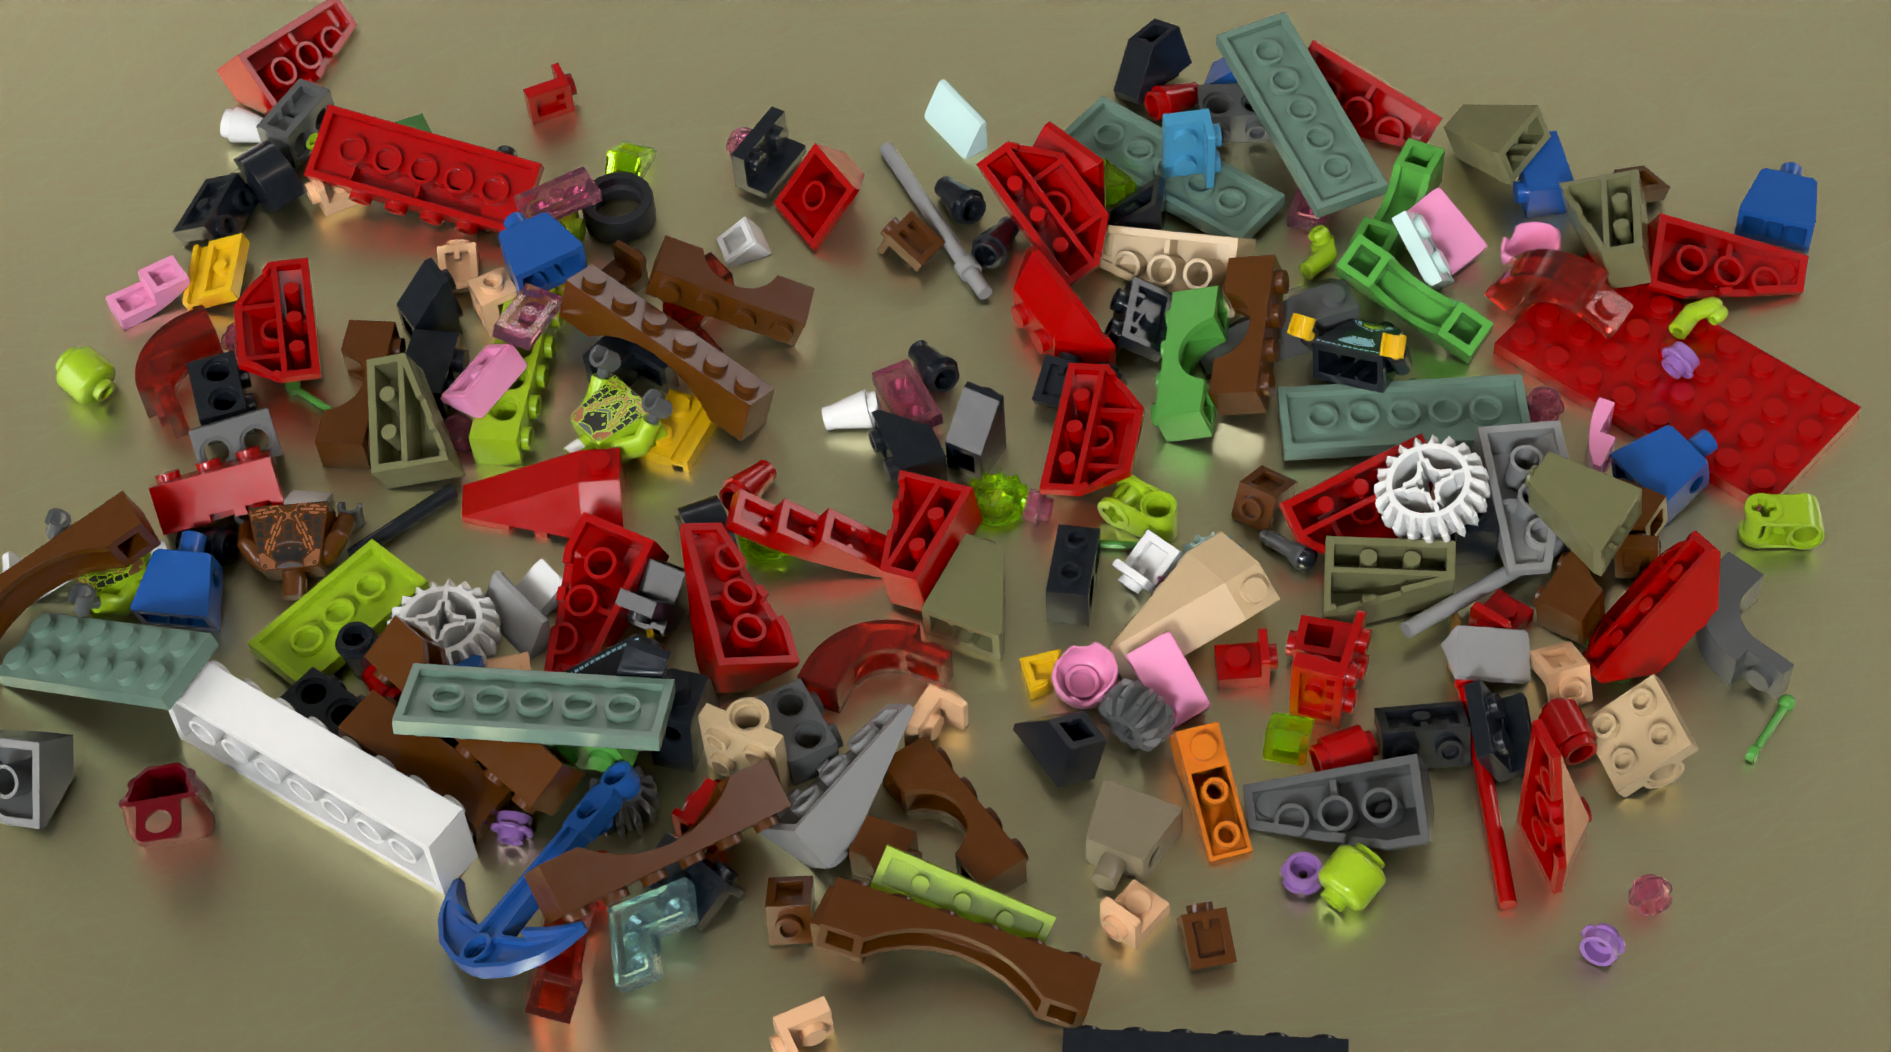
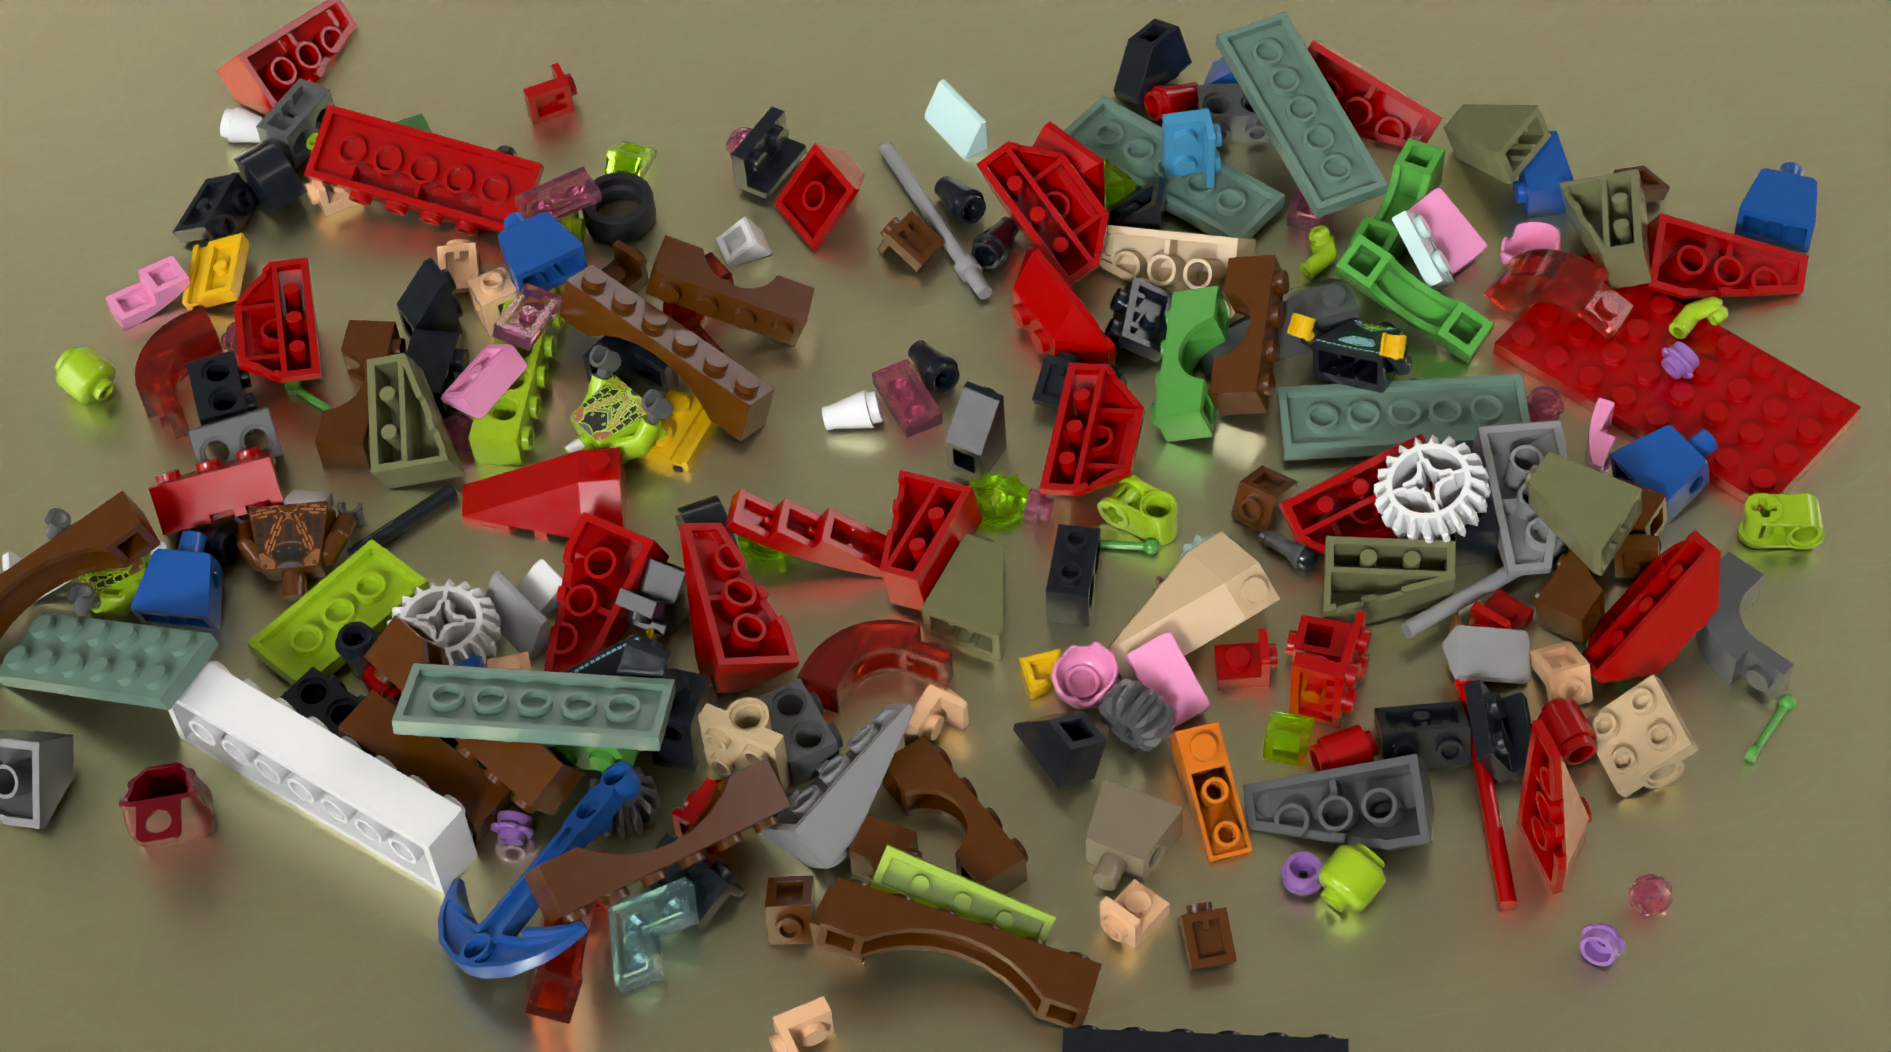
red cone [719,460,777,511] -> none
black slope [868,410,948,488] -> none
white bracket [1112,530,1183,595] -> none

